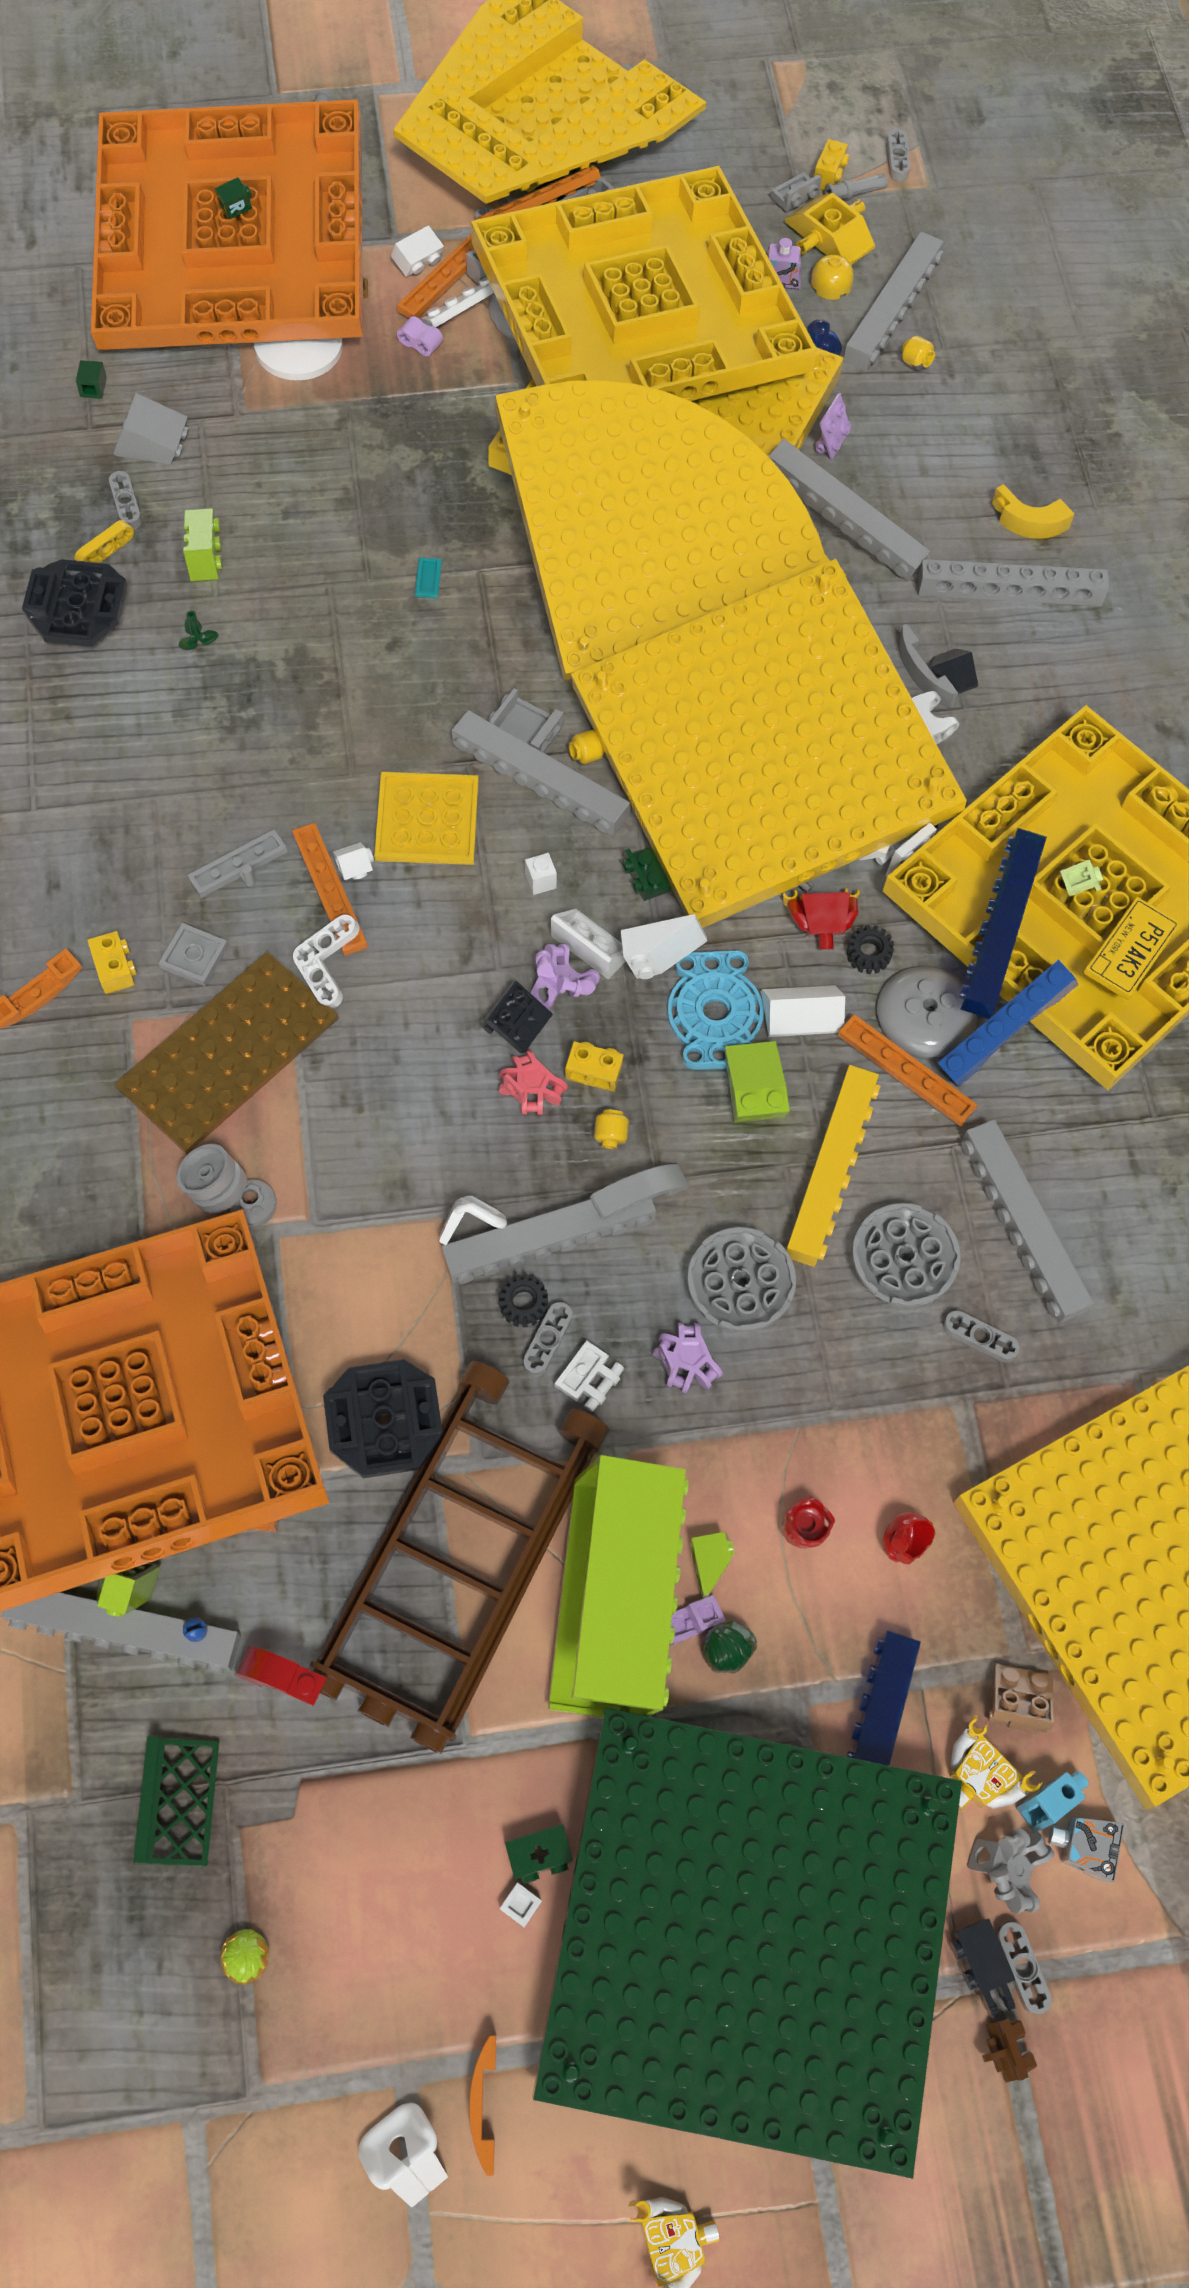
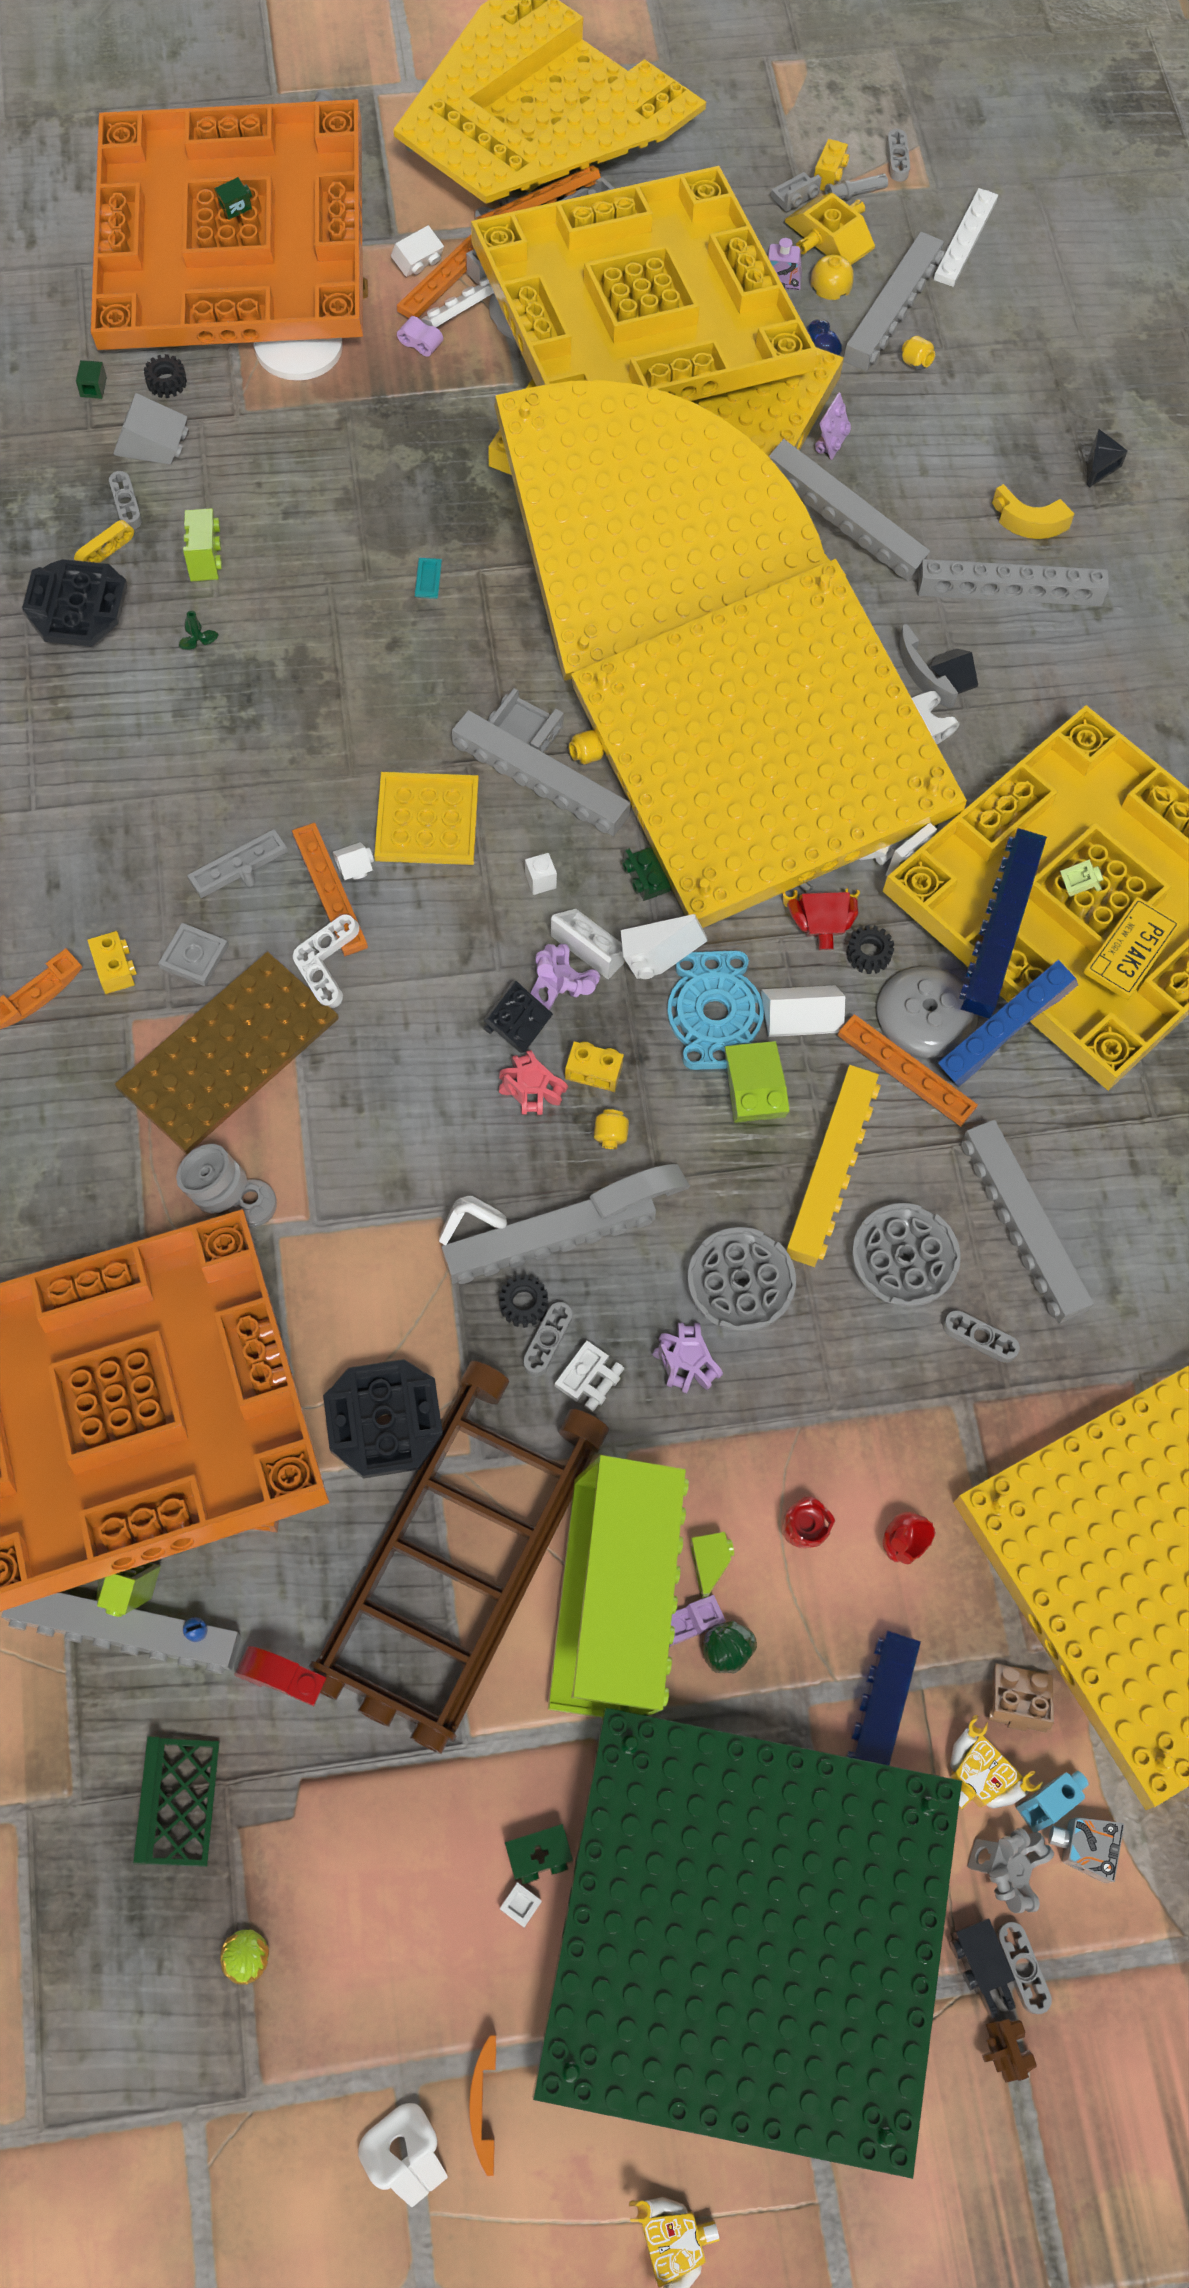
none -> black tyre [144,354,187,398]
none -> white plate [934,188,998,287]
none -> black slope [1087,429,1128,488]

